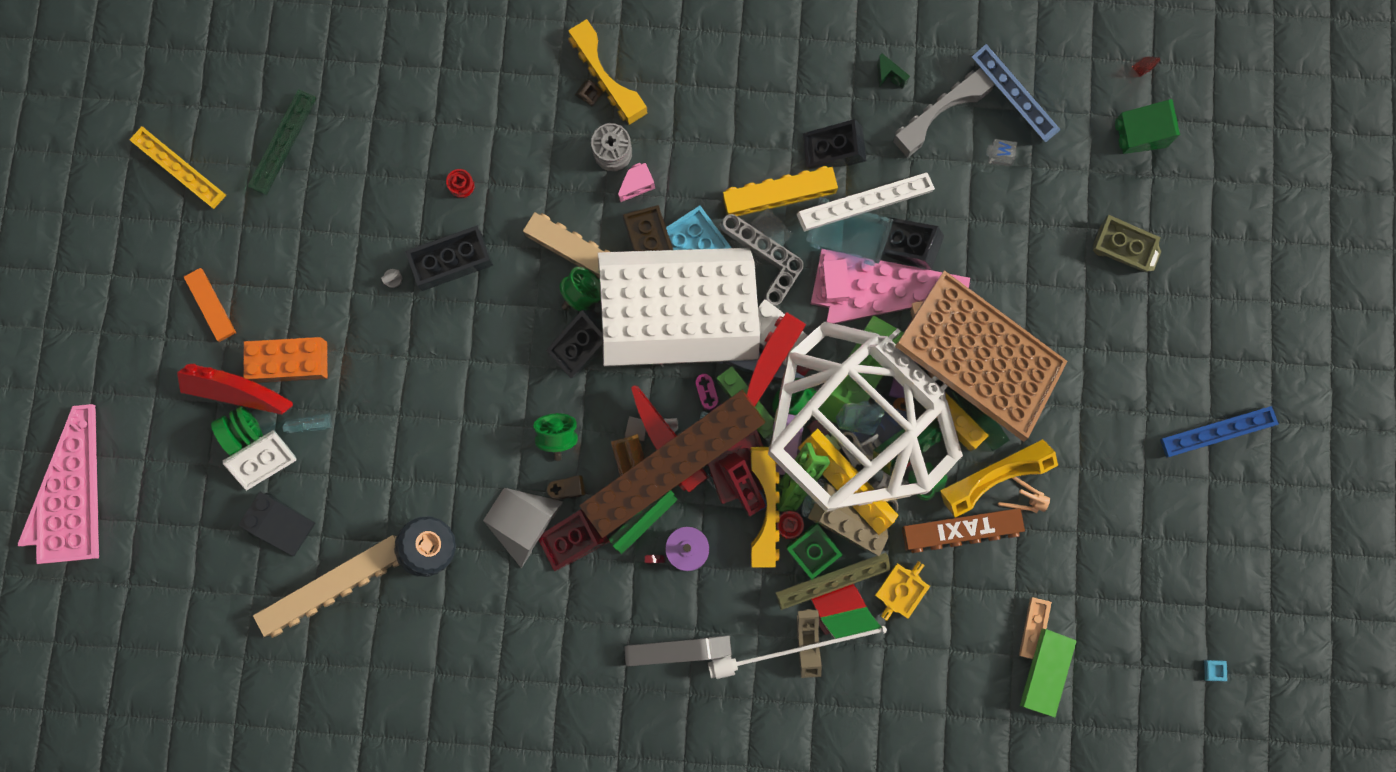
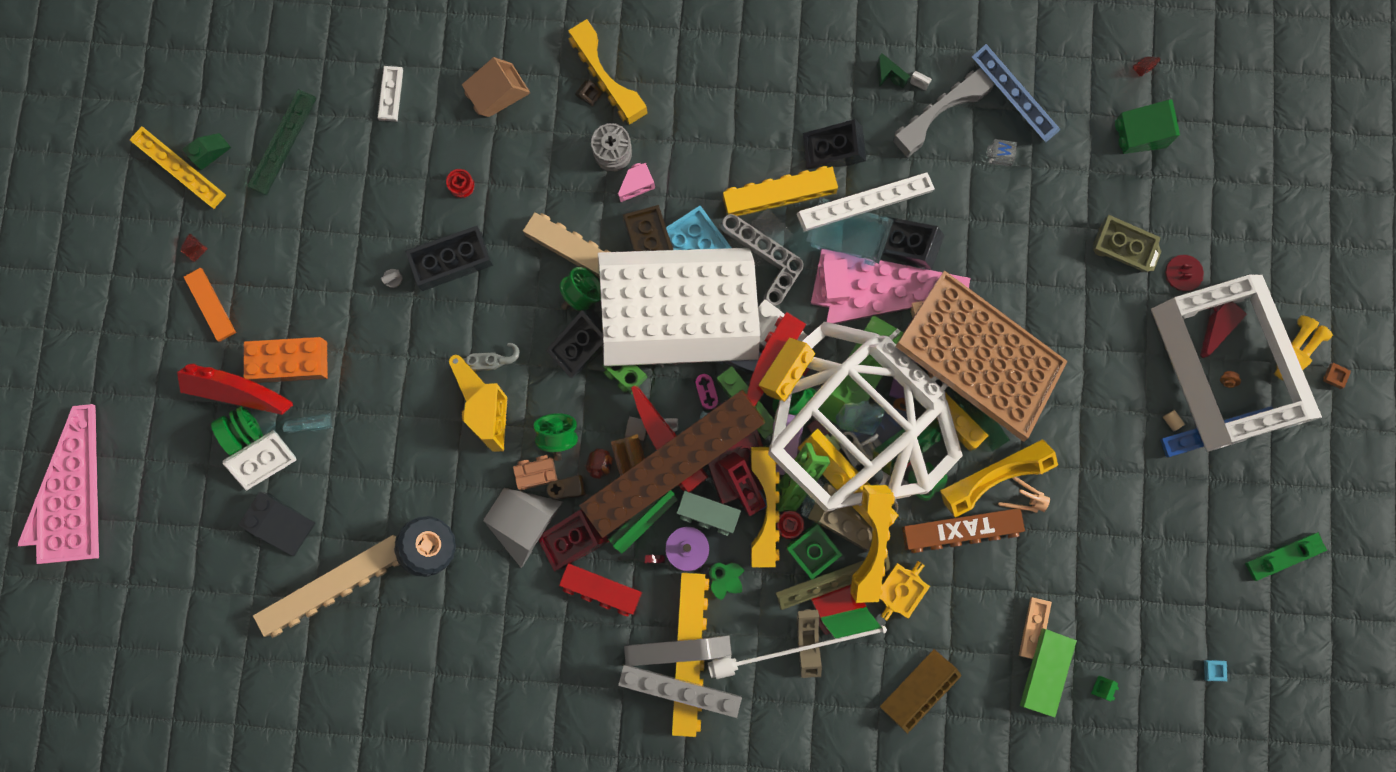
none -> clear red slope [181,233,208,262]
none -> dark green slope [182,133,231,170]
none -> white tile [378,66,403,122]
none -> yellow slope [449,343,520,452]
none -> medium nougat slope [462,57,530,117]
none -> nougat brick [513,455,558,491]
none -> red brick [559,563,642,617]
none -> clear red head [585,449,613,479]
none -> bright green brick [602,364,647,394]
none -> light grey brick [618,664,742,718]
none -> yellow brick [672,573,709,737]
none -> sand green brick [677,491,741,536]
none -> green plate [709,563,744,600]
none -> yellow brick [759,338,815,402]
none -> yellow arch [850,485,895,603]
none -> pearl gold brick [880,649,962,734]
none -> white slope [910,71,932,90]
none -> green tile [1091,675,1119,702]
none -> white slope [1151,275,1322,452]
none -> tan hinge [1163,410,1185,432]
none -> dark red piece [1165,255,1204,292]
none -> dark red slope [1200,301,1247,358]
none -> dark orange plate [1220,371,1241,388]
none -> green hinge [1245,532,1327,581]
none -> yellow piece [1274,315,1333,381]
none -> dark orange plate [1323,363,1351,389]

